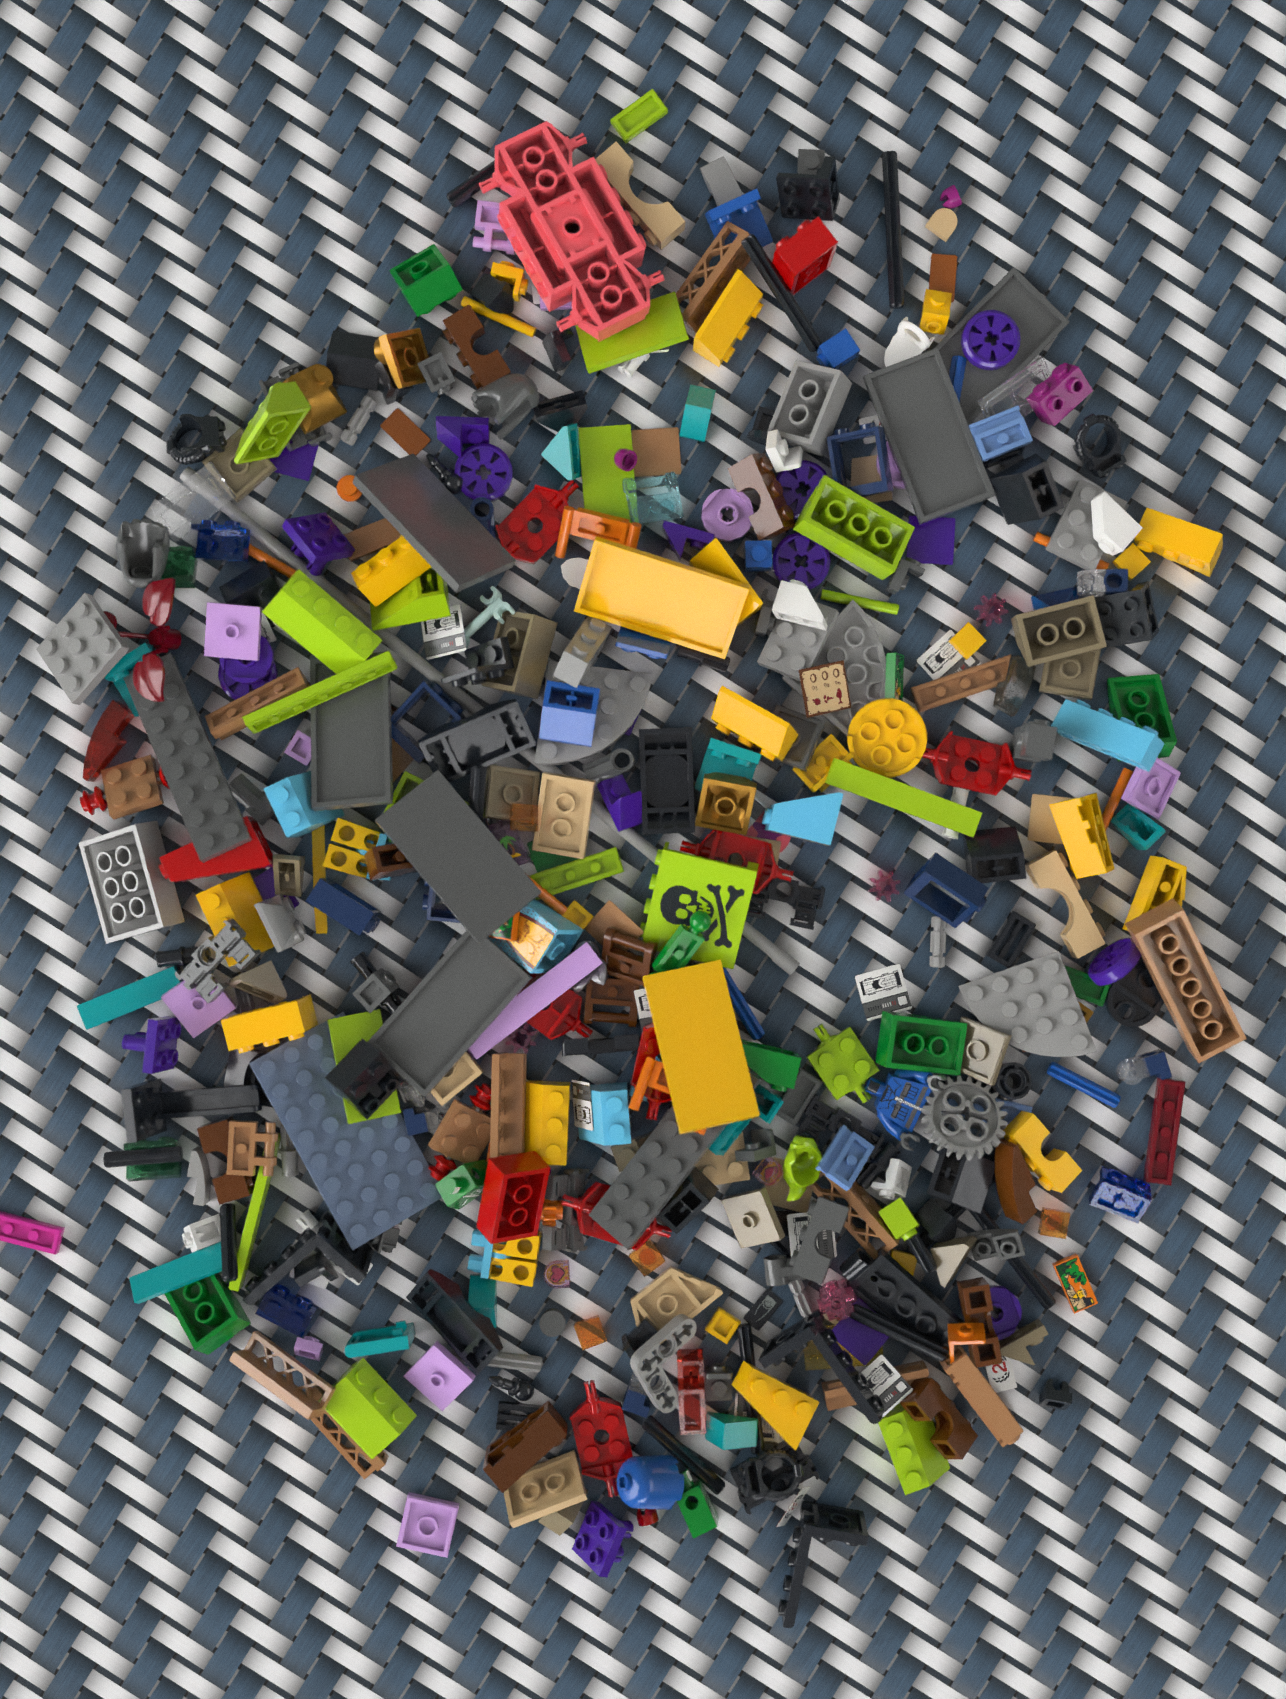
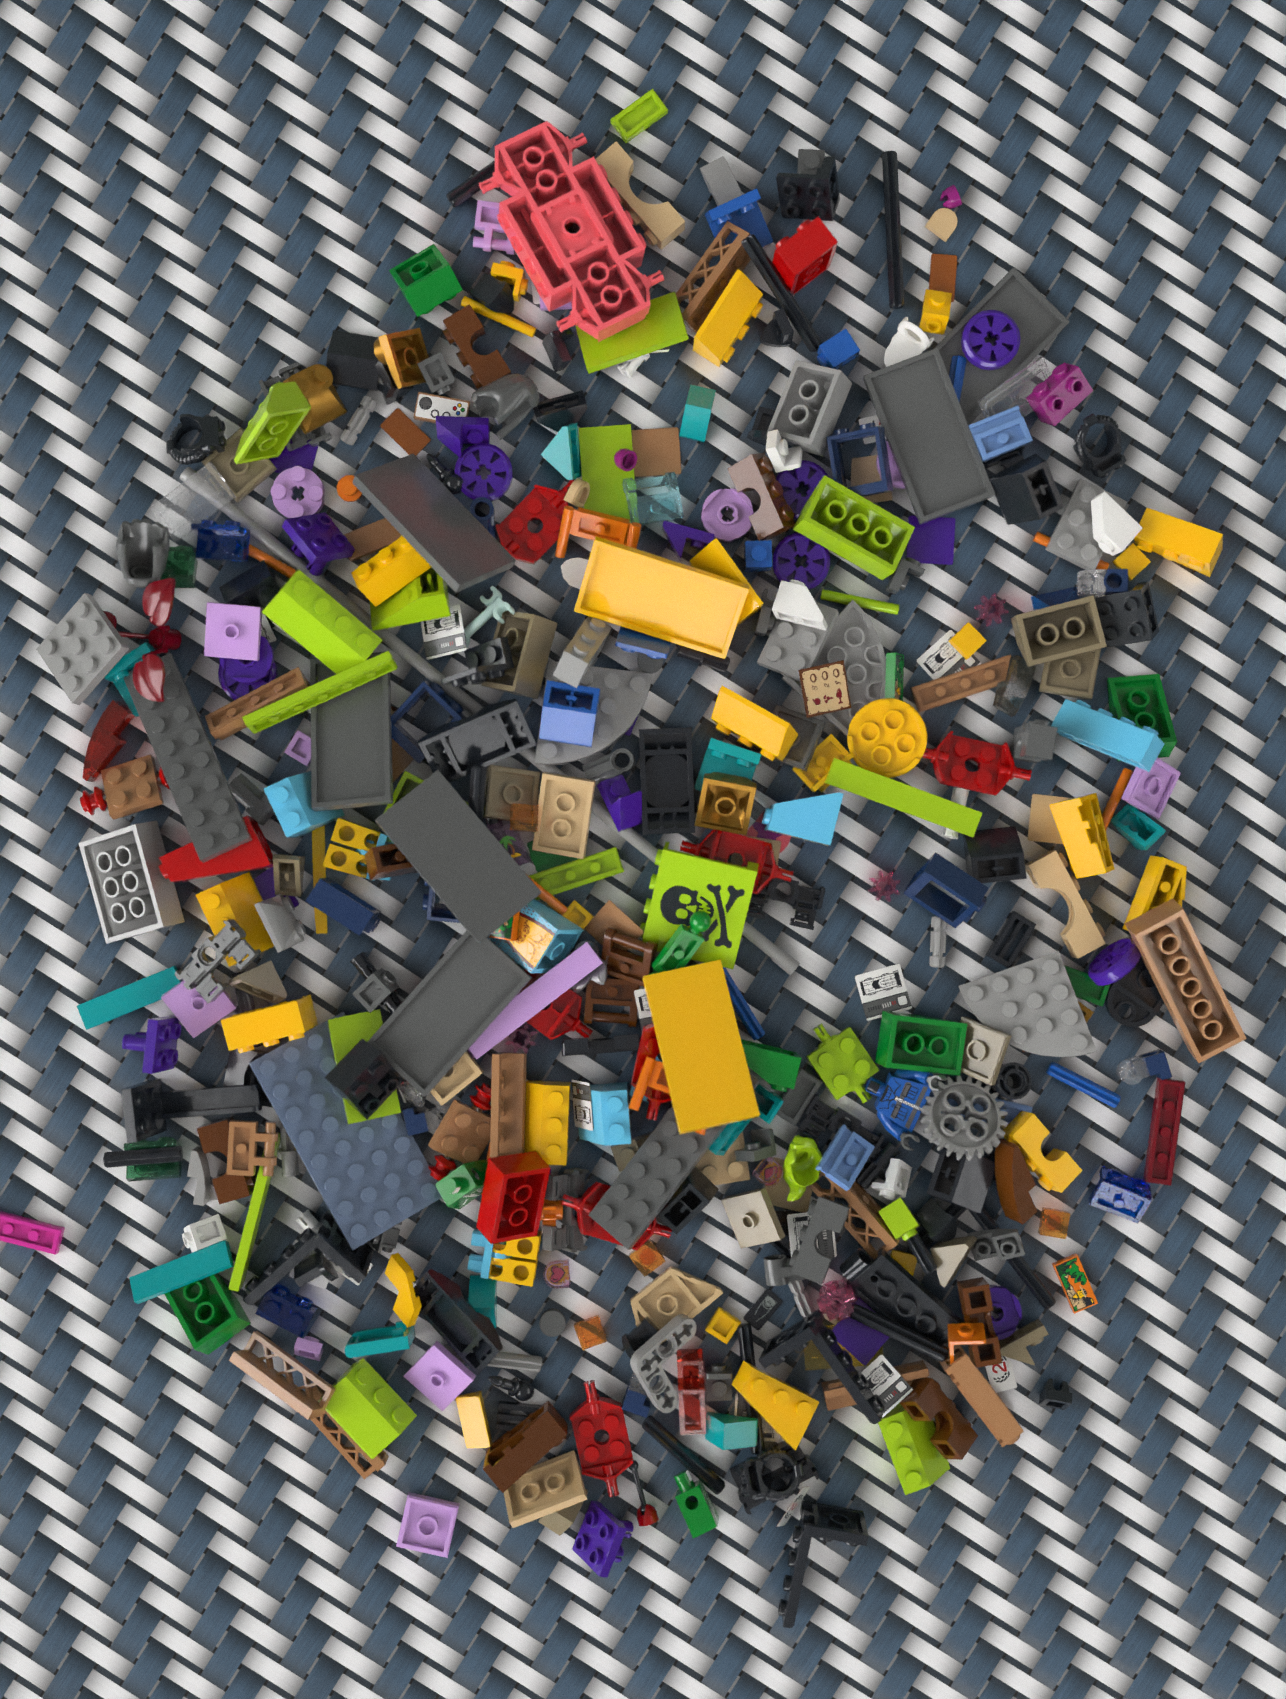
black axle [156,946,211,968] -> none
black axle [220,1203,238,1282] -> none
blue cylinder [617,1455,684,1510] -> none
none -> lavender plate [271,466,325,519]
none -> yellow tile [384,1253,422,1328]
none -> tile [413,392,471,424]
none -> yellow slope [455,1391,492,1449]
none -> tan tile [564,478,590,508]
none -> dark grey tile [637,652,663,674]
none -> black tile [760,308,794,347]

